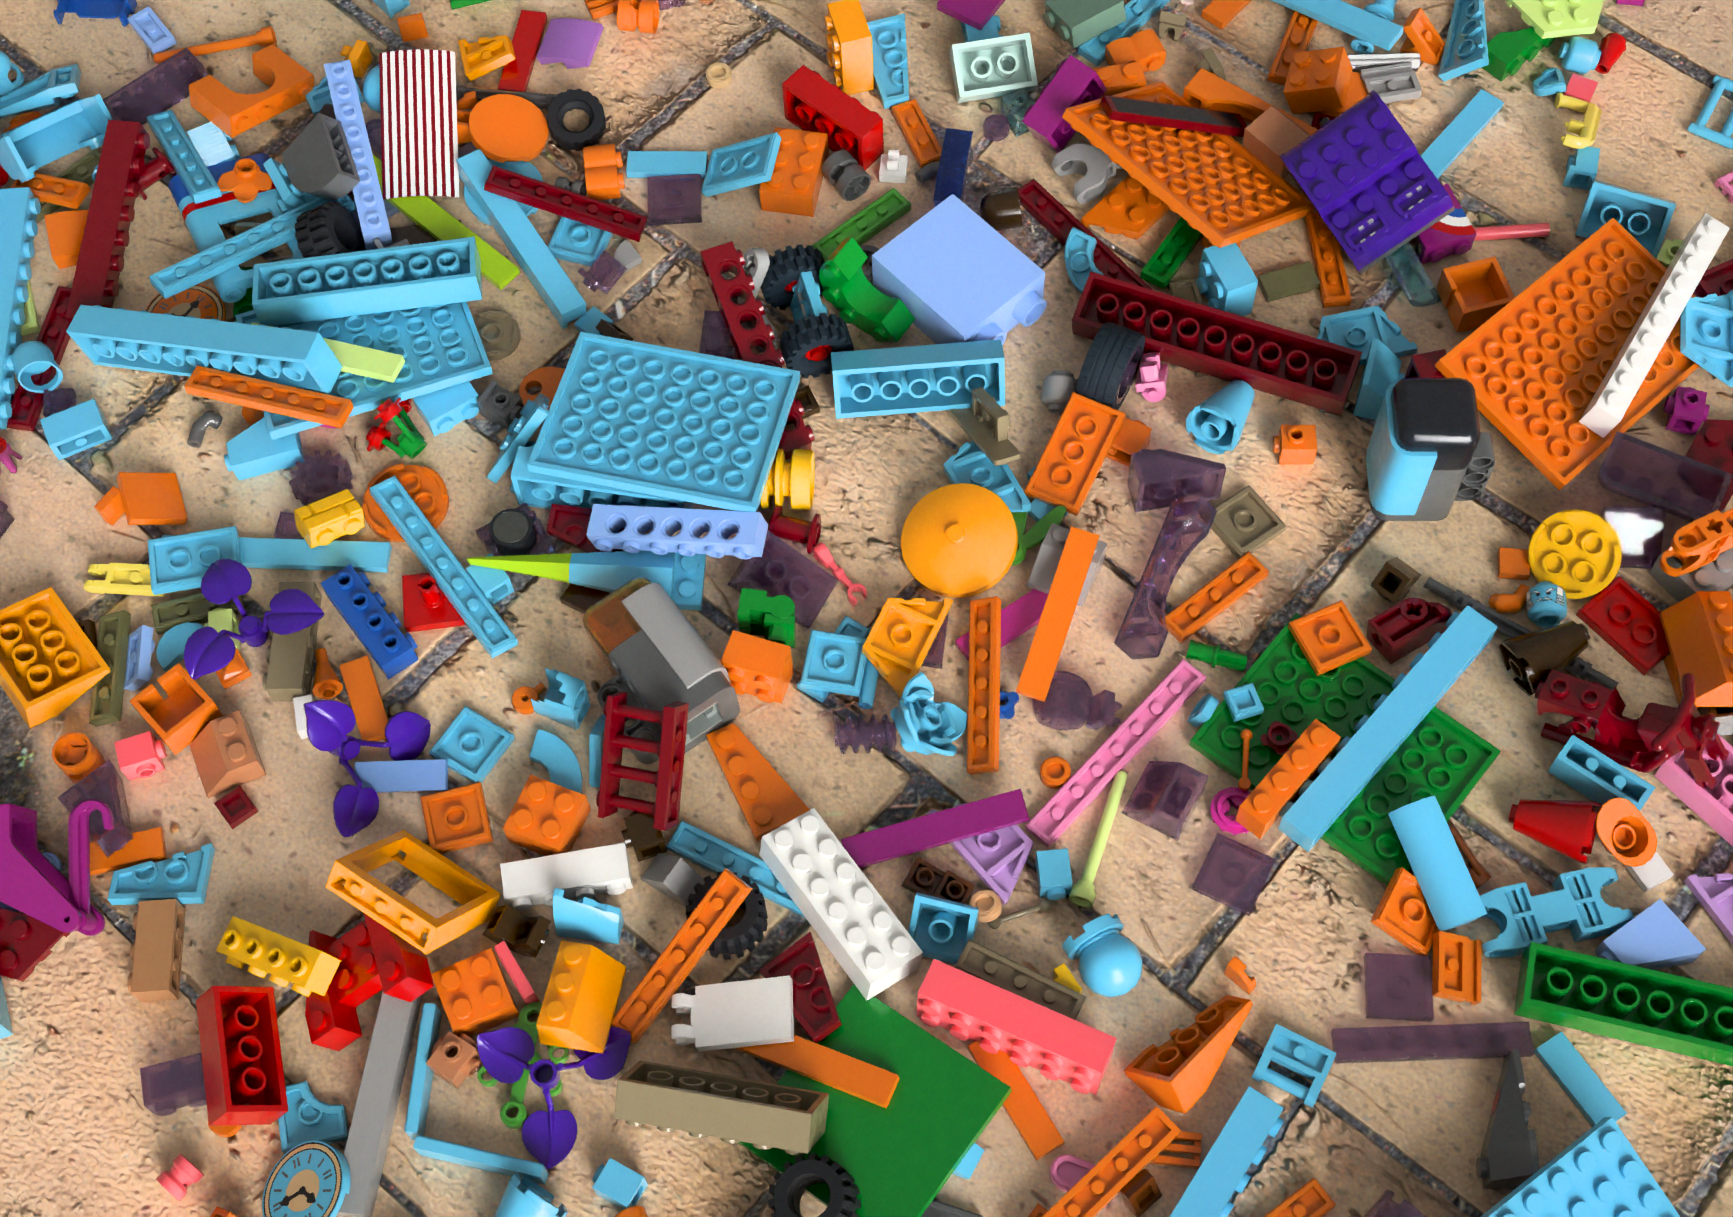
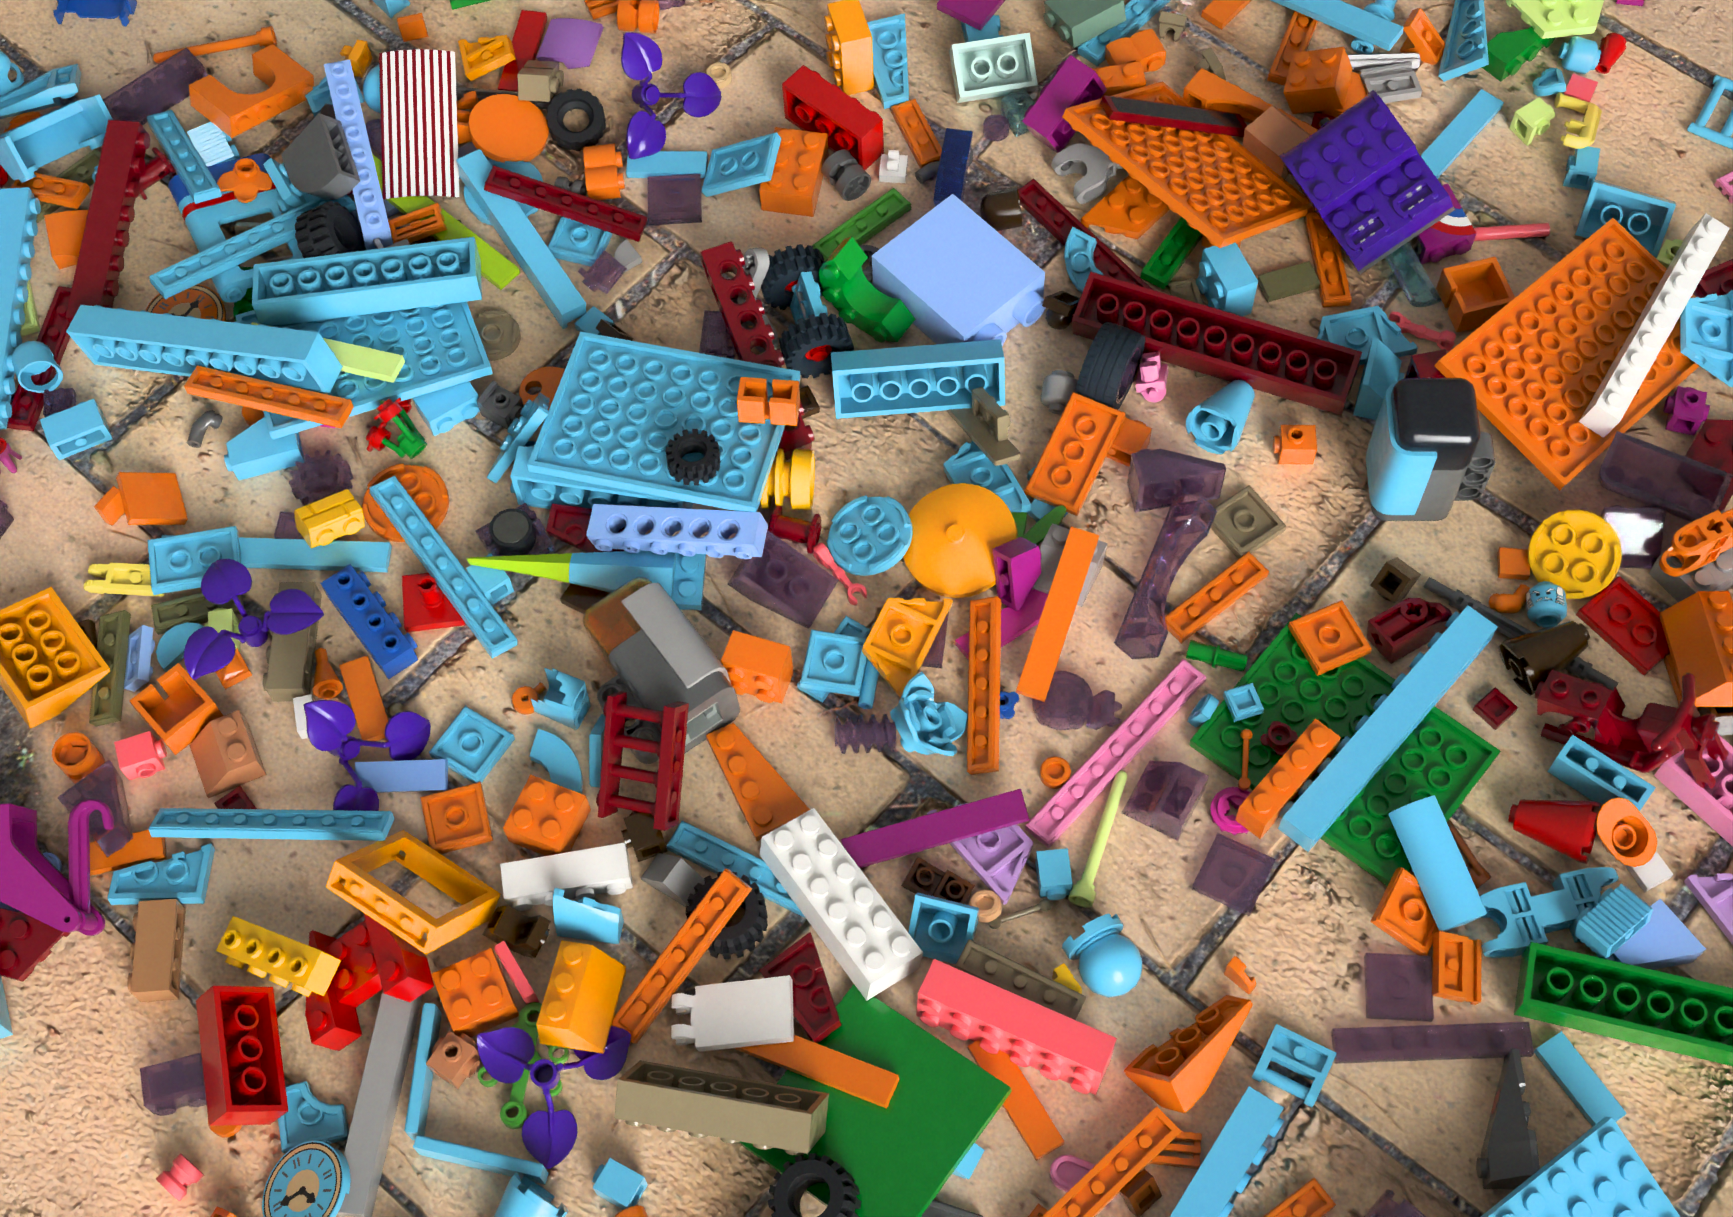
light blue plate [127,6,177,54] -> none
green hips [737,588,796,648] -> none
none -> medium azure tile [148,808,394,841]
none -> orange tile [388,203,447,244]
none -> dark tan piece [518,60,564,102]
none -> dark purple plant [621,32,722,159]
none -> black tyre [665,429,721,486]
none -> orange piece [737,377,800,426]
none -> medium azure tile [826,495,913,576]
none -> magenta slope [993,537,1042,611]
none -> dark brown tile [1042,290,1080,330]
none -> coral piece [1389,312,1456,351]
none -> dark red tile [1473,687,1518,730]
none -> yellowish green brick [1509,97,1555,146]
none -> medium azure brick [1575,883,1653,959]

